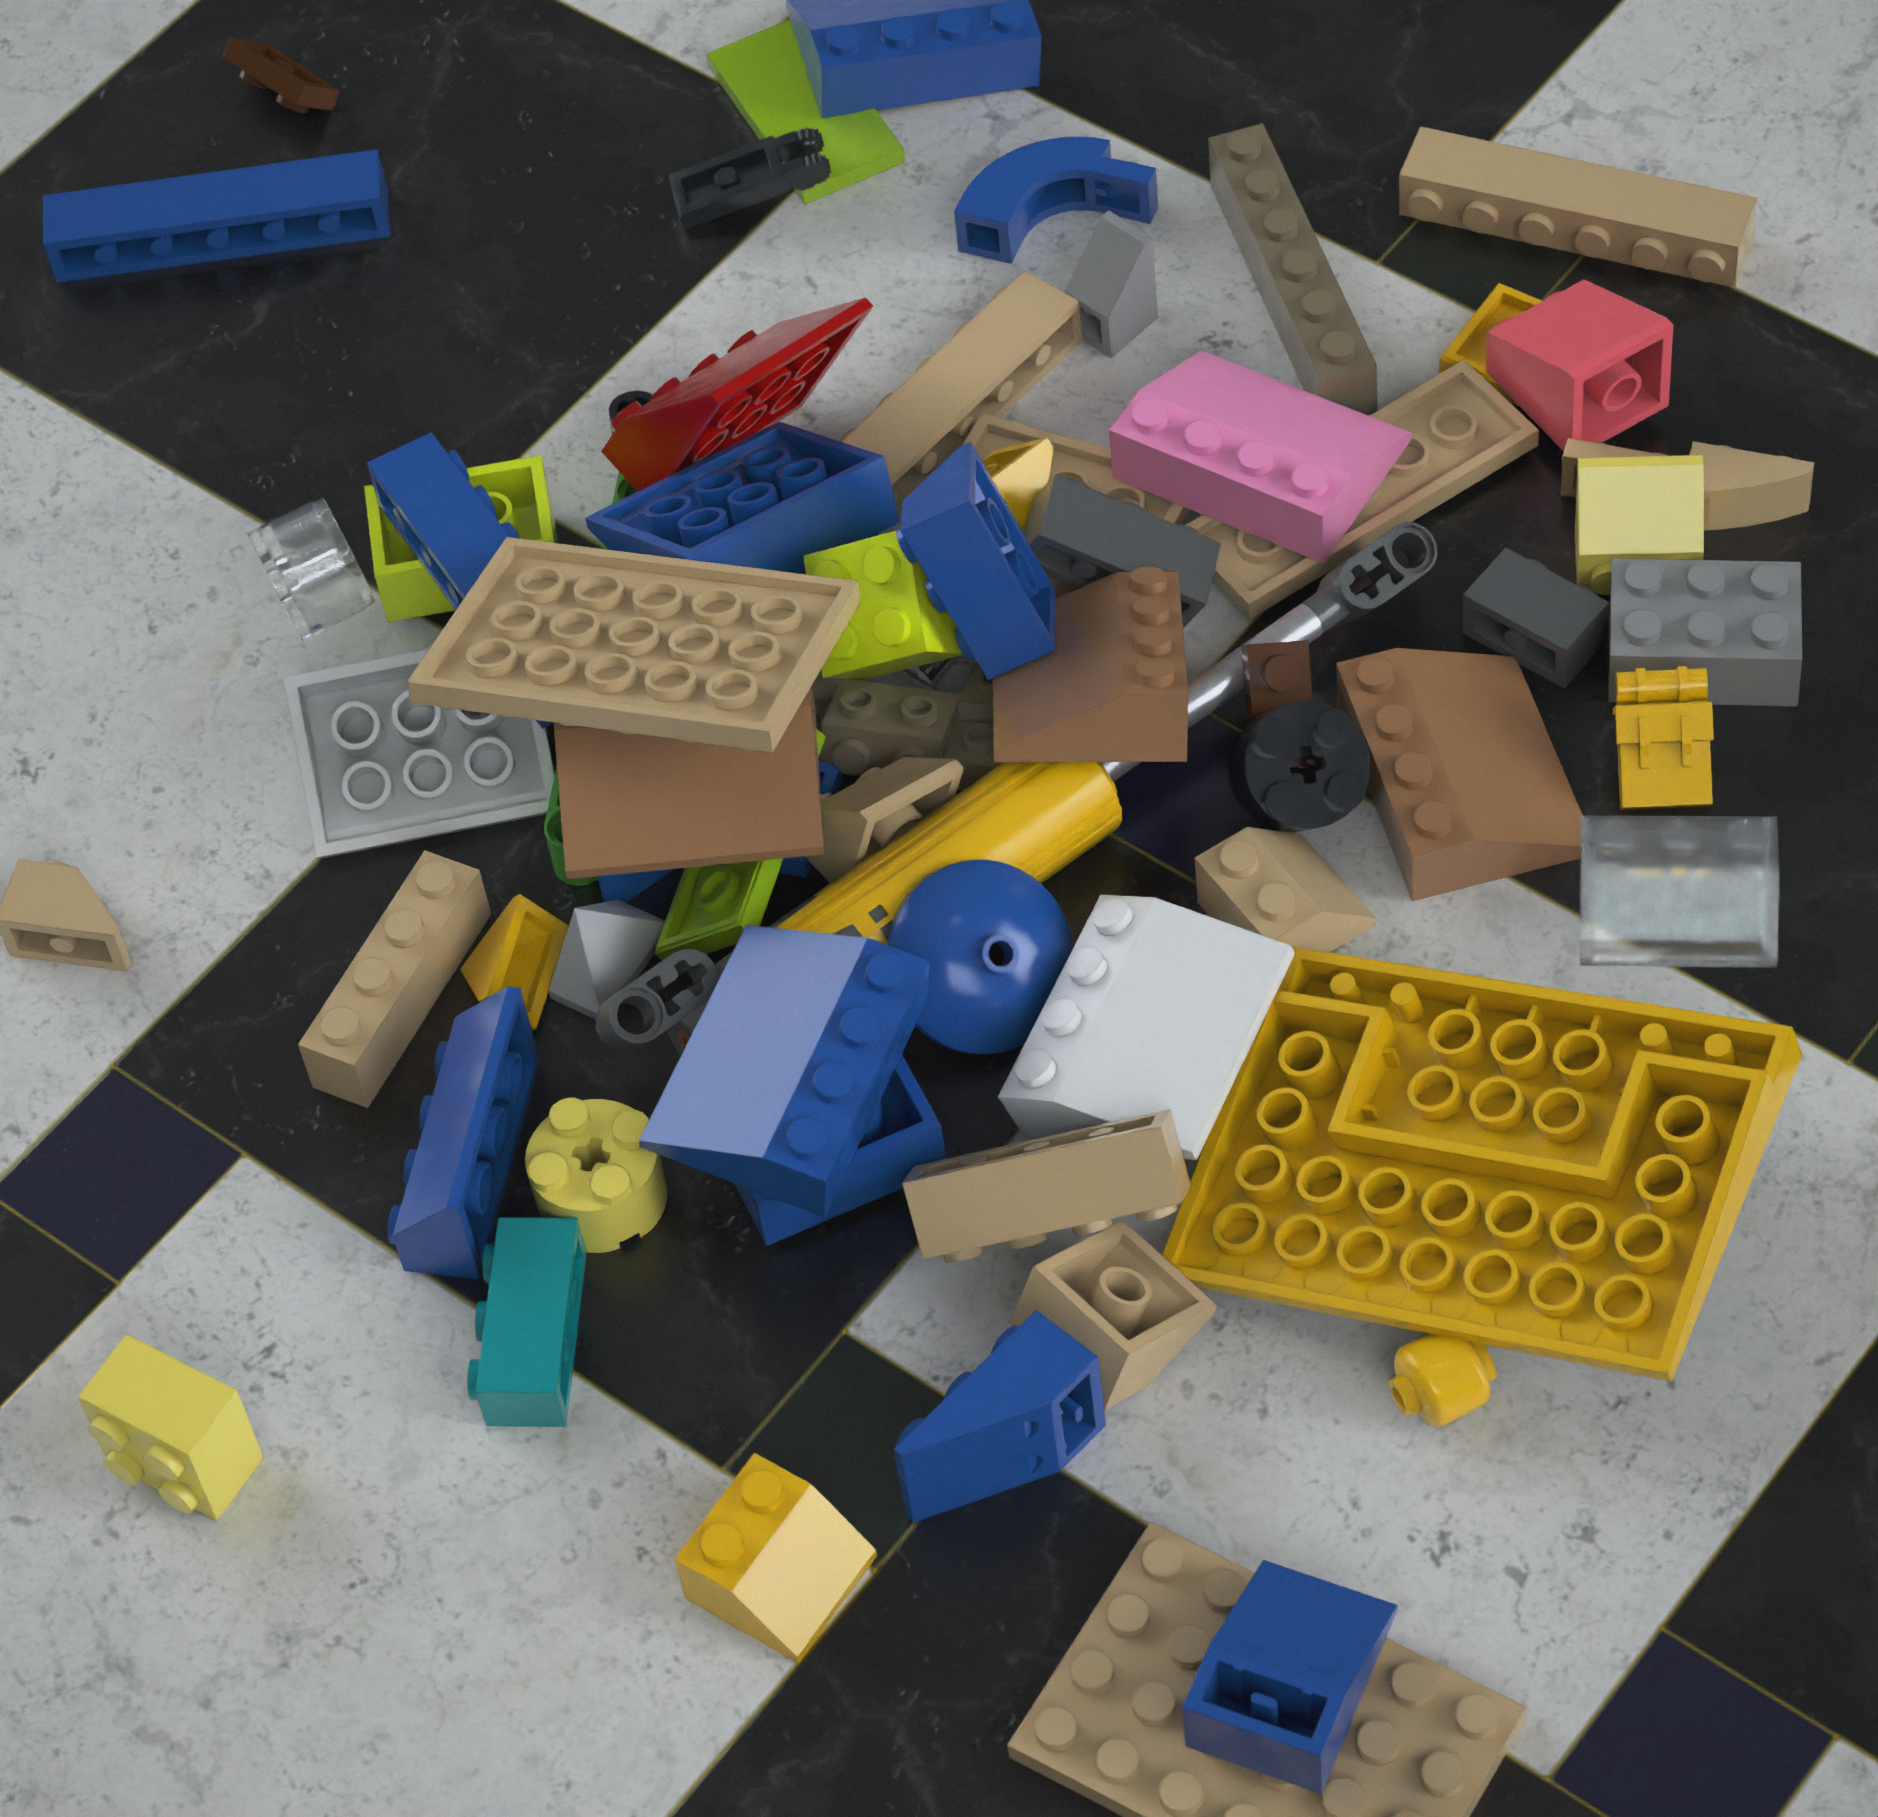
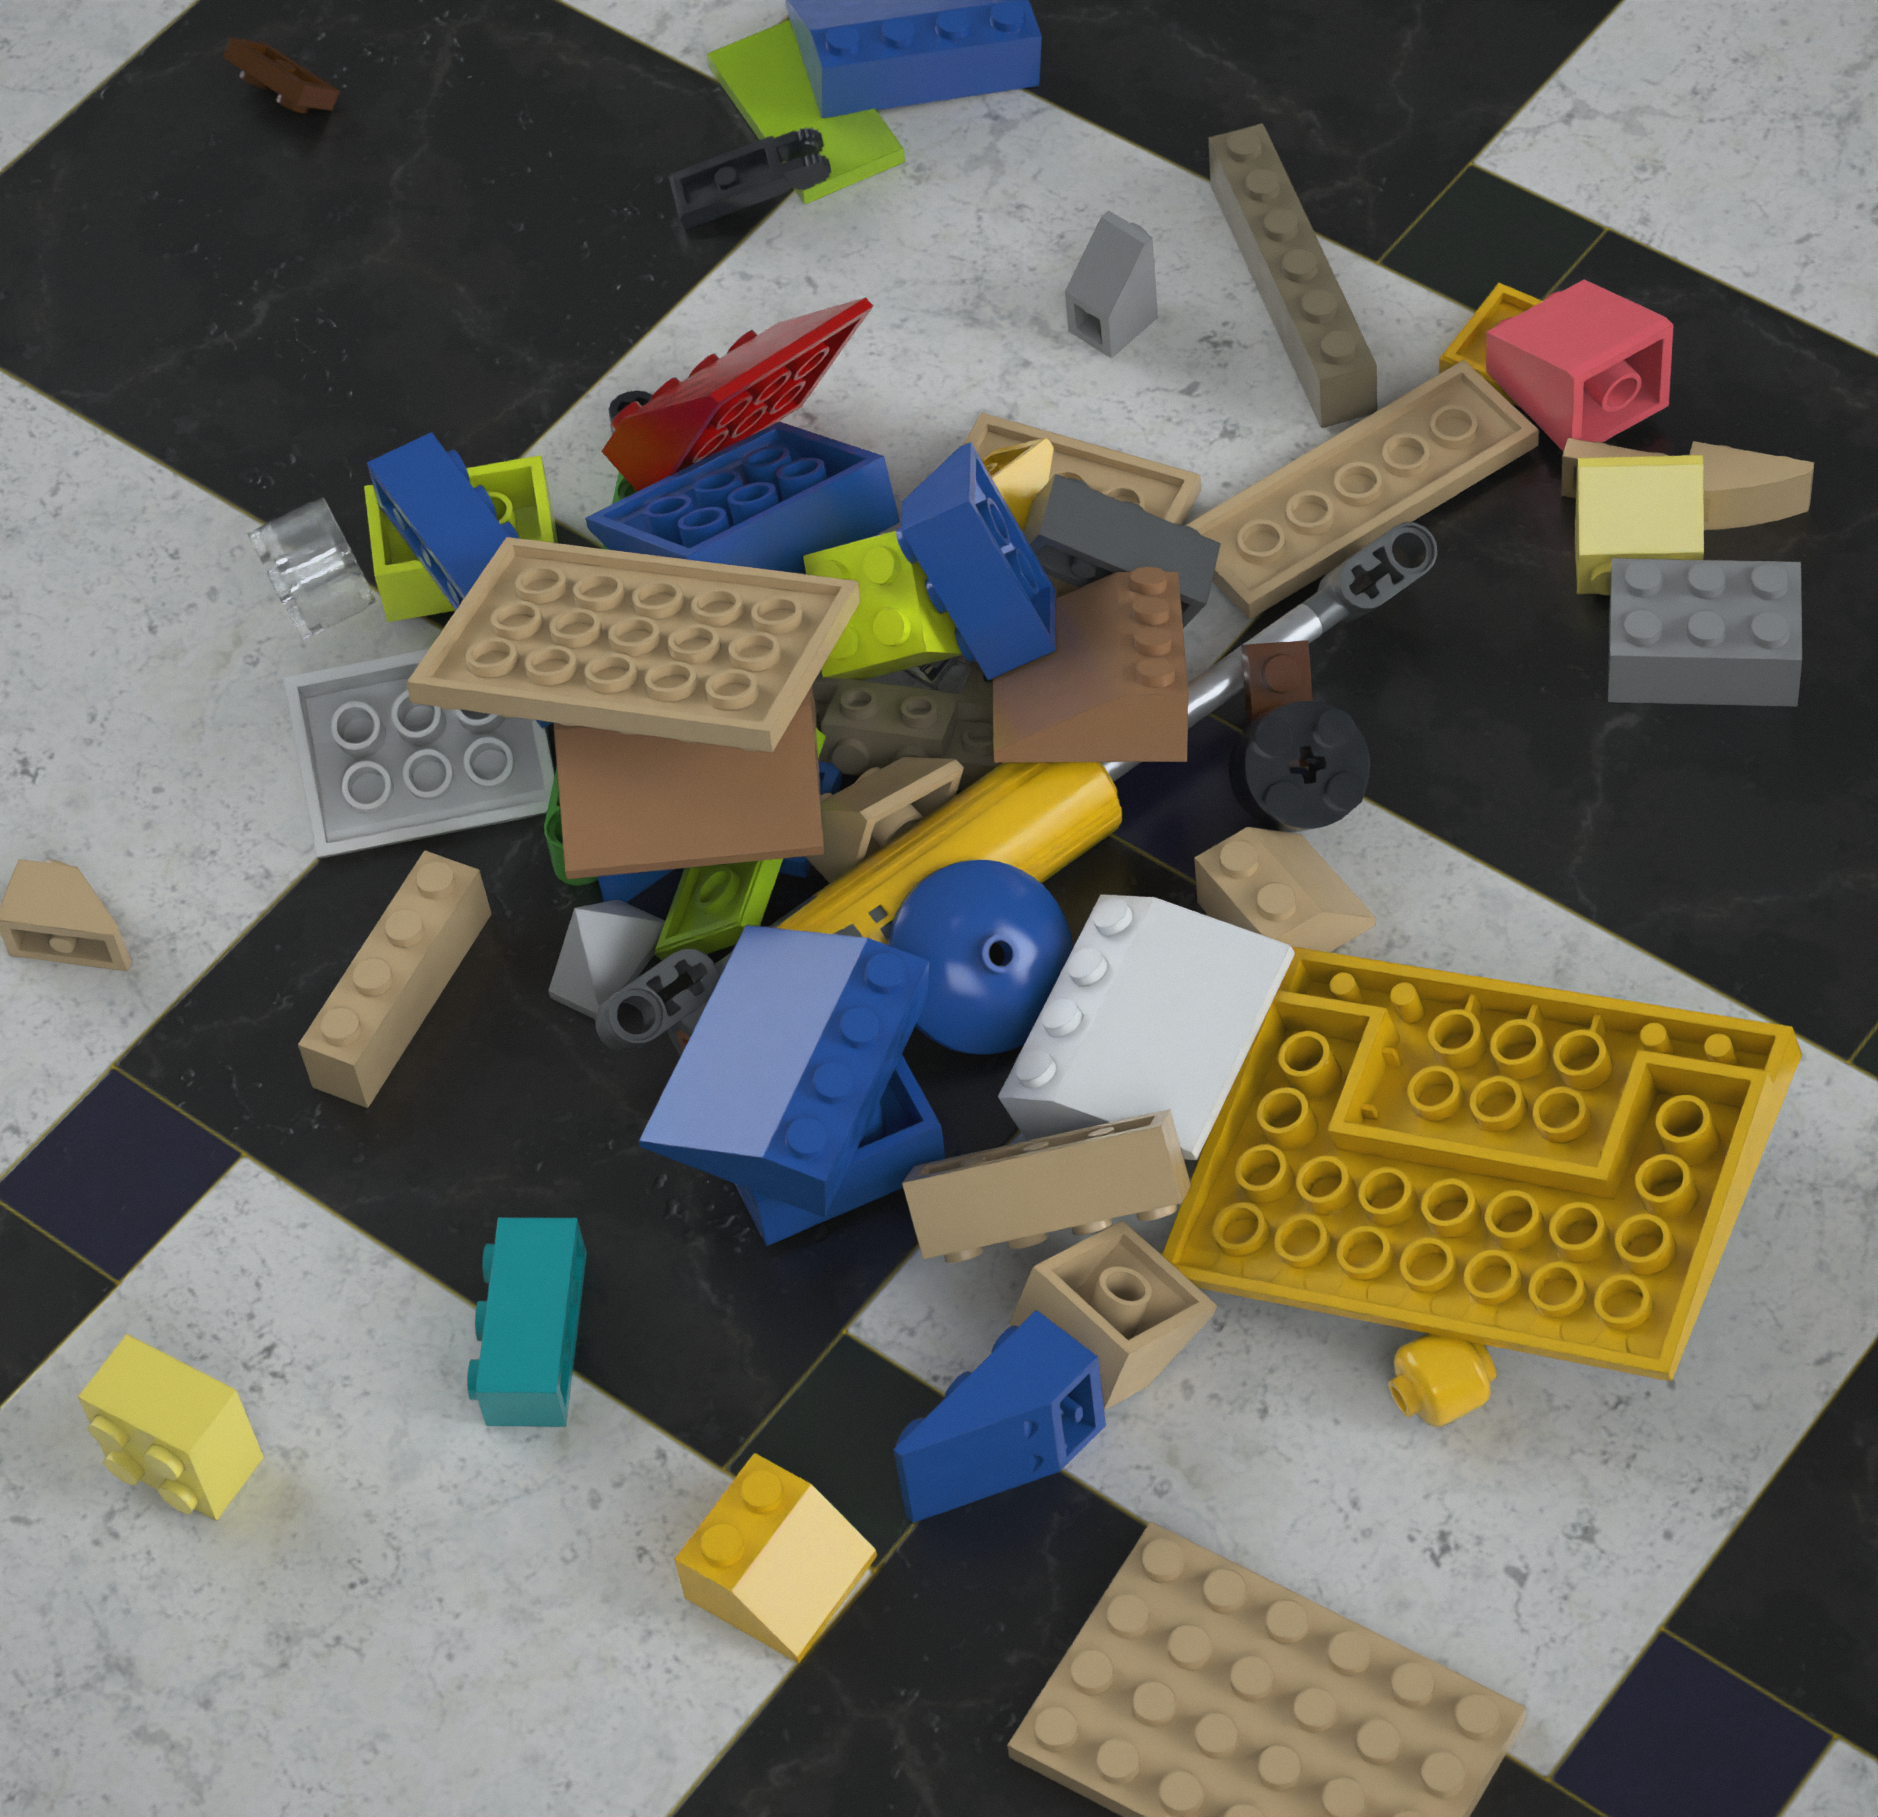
blue brick [43,149,390,283] -> none
blue slope [387,987,540,1280] -> none
yellow slope [460,894,569,1031] -> none
light yellow brick [525,1097,667,1253] -> none
tan brick [839,270,1082,515] -> none
blue arch [954,137,1158,264] -> none
bright pink slope [1109,350,1411,564] -> none
blue slope [1182,1560,1398,1795] -> none
medium nougat slope [1336,648,1596,901] -> none
tan brick [1399,127,1757,288] -> none
dark grey brick [1463,548,1609,689] -> none
clear slope [1579,815,1779,968] -> none
yellow piece [1613,666,1714,810] -> none

